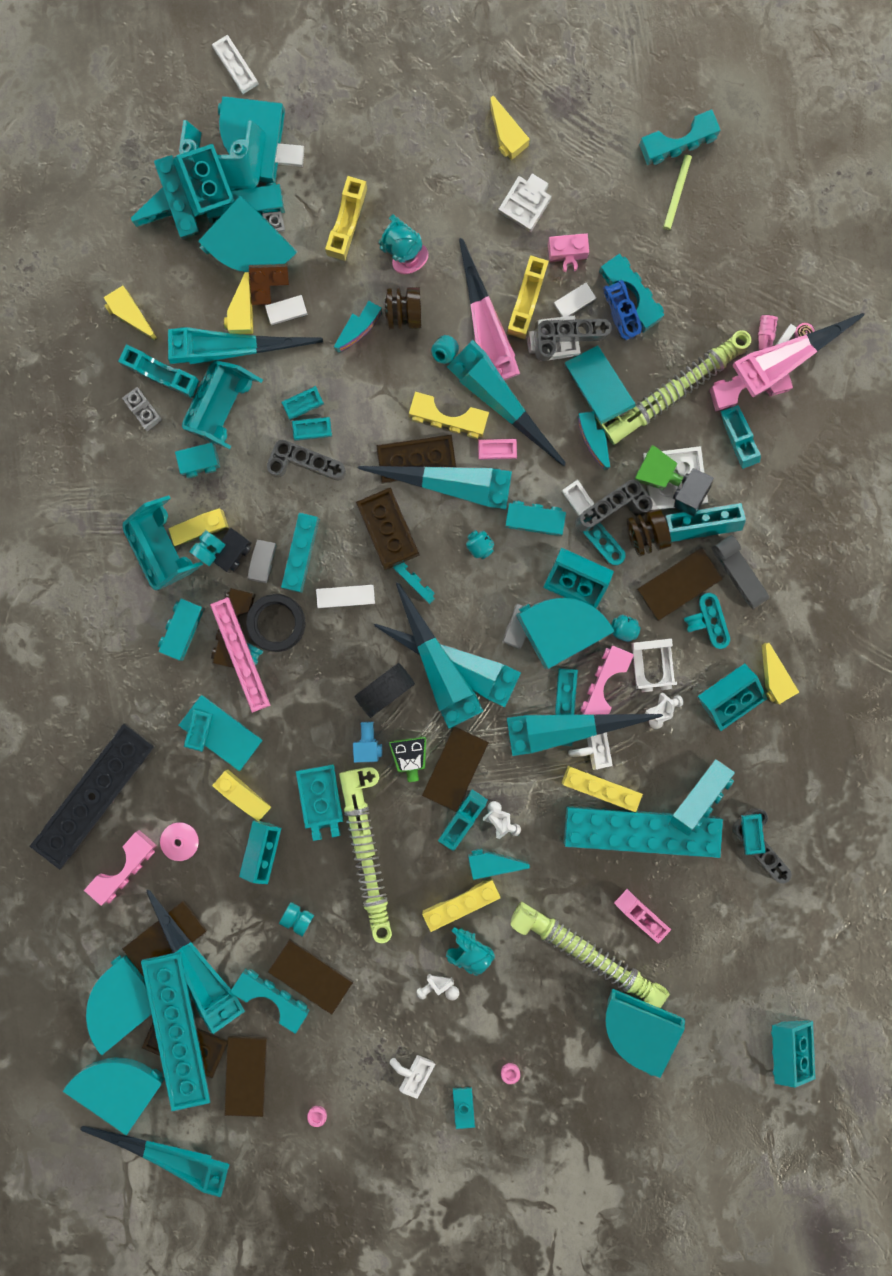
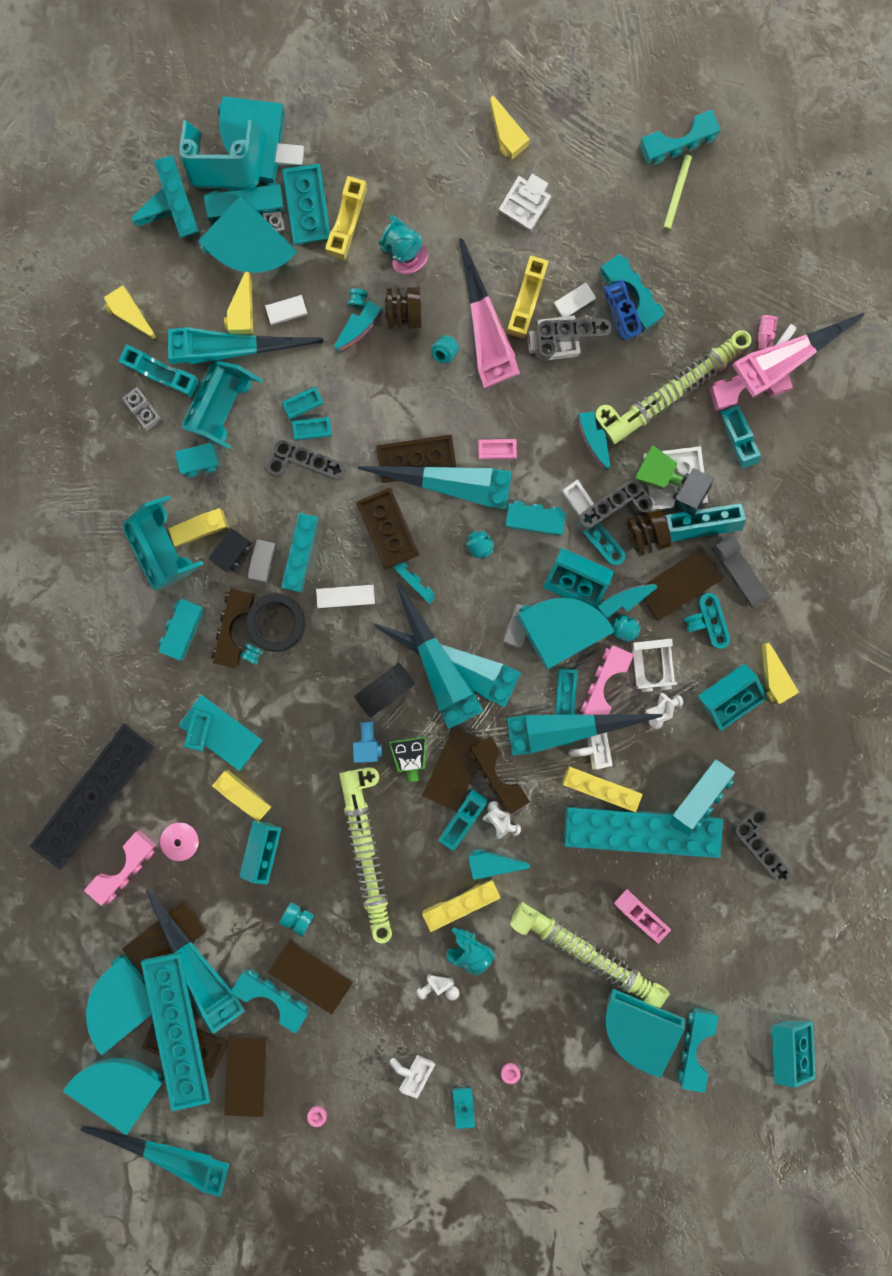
teal slope [173,144,234,217] -> none
teal wheel [189,530,226,566] -> none
bright pink tile [210,598,271,713] -> none
white tile [212,35,259,94] -> none
reddish brown plate [249,264,289,305] -> none
teal tile [296,765,344,841] -> none
light yellow arch [409,392,489,439] -> none
teal plate [447,339,566,466] -> none
bright pink brick [548,233,589,272] -> none
teal tile [565,345,635,424] -> none
teal tile [741,814,765,855] -> none
tile [794,323,815,338] -> none
none -> teal plate [282,163,330,246]
none -> teal wheel [347,288,368,309]
none -> dark brown arch [469,734,530,814]
none -> teal slope [597,584,658,618]
none -> teal arch [677,1007,719,1093]

